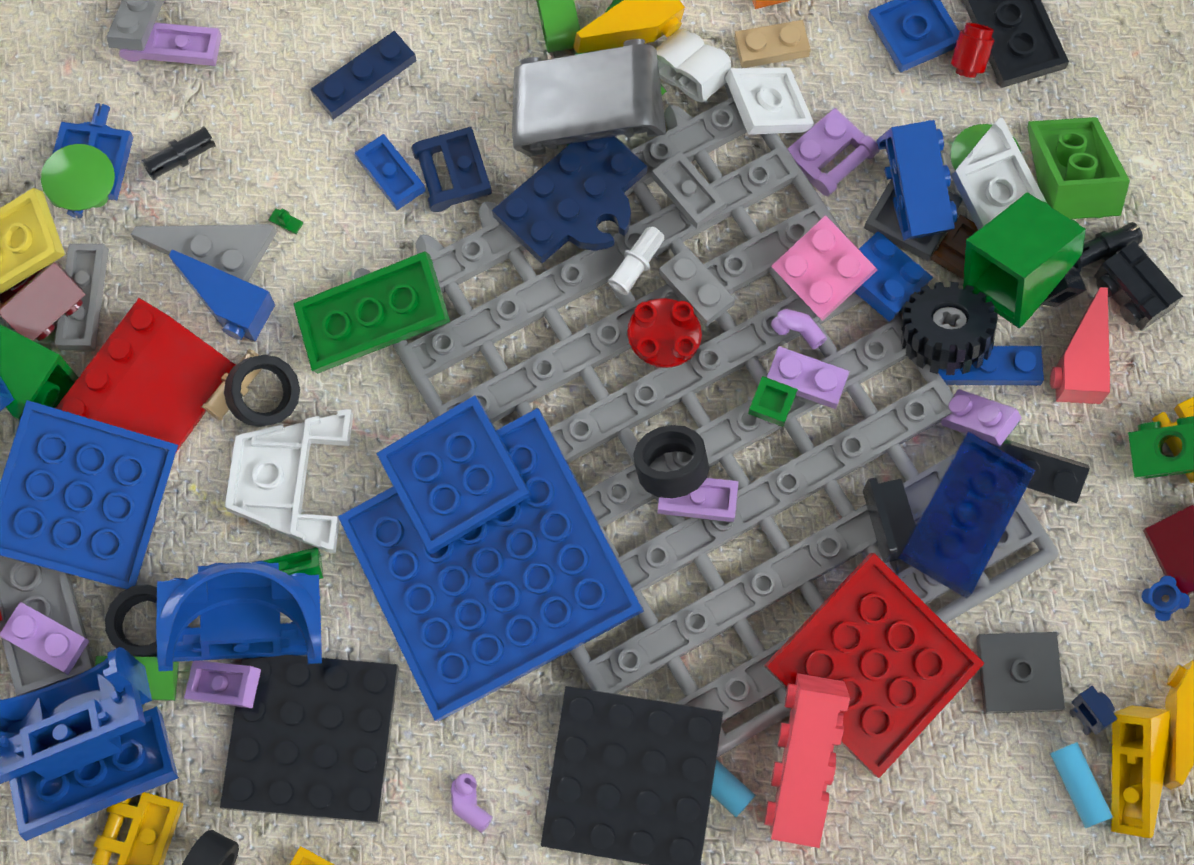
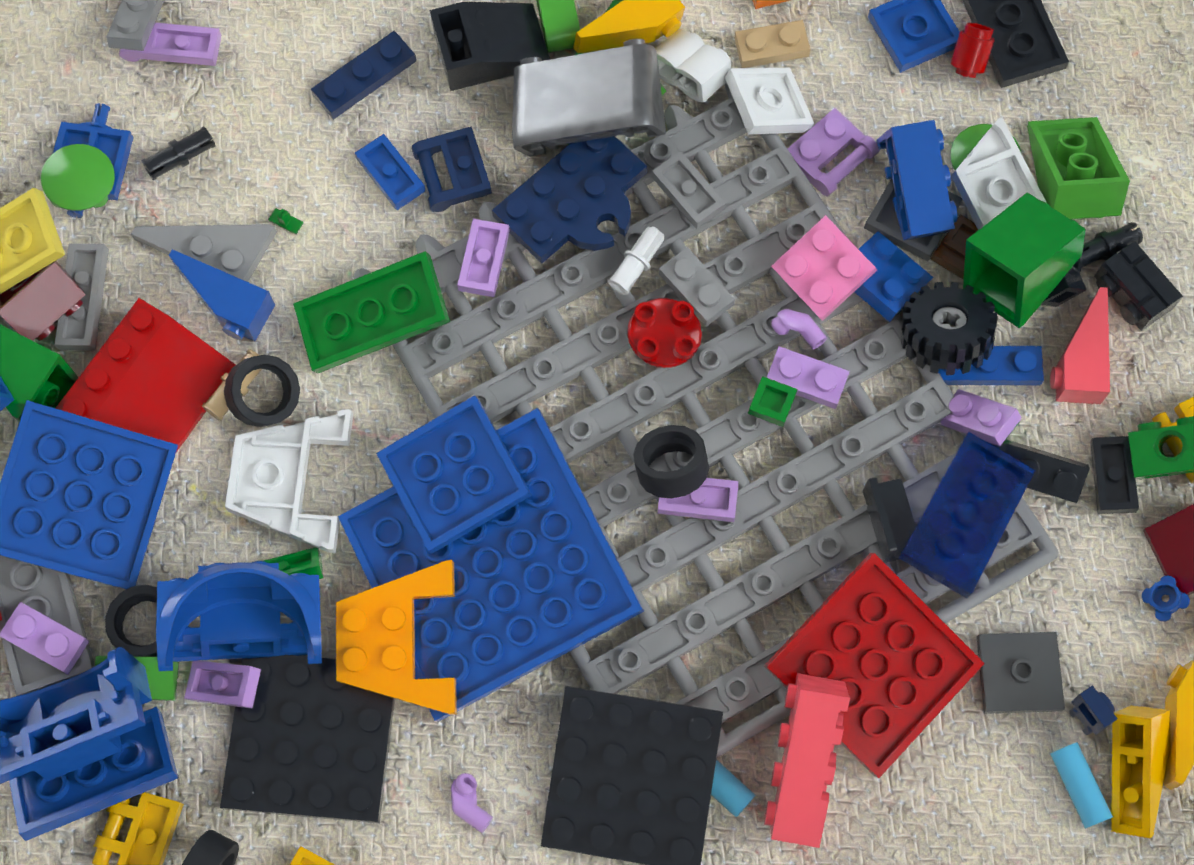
none -> light orange wing [336,560,457,715]
none -> black slope [429,2,550,91]
none -> lavender plate [457,219,510,297]
none -> black plate [1090,436,1139,514]

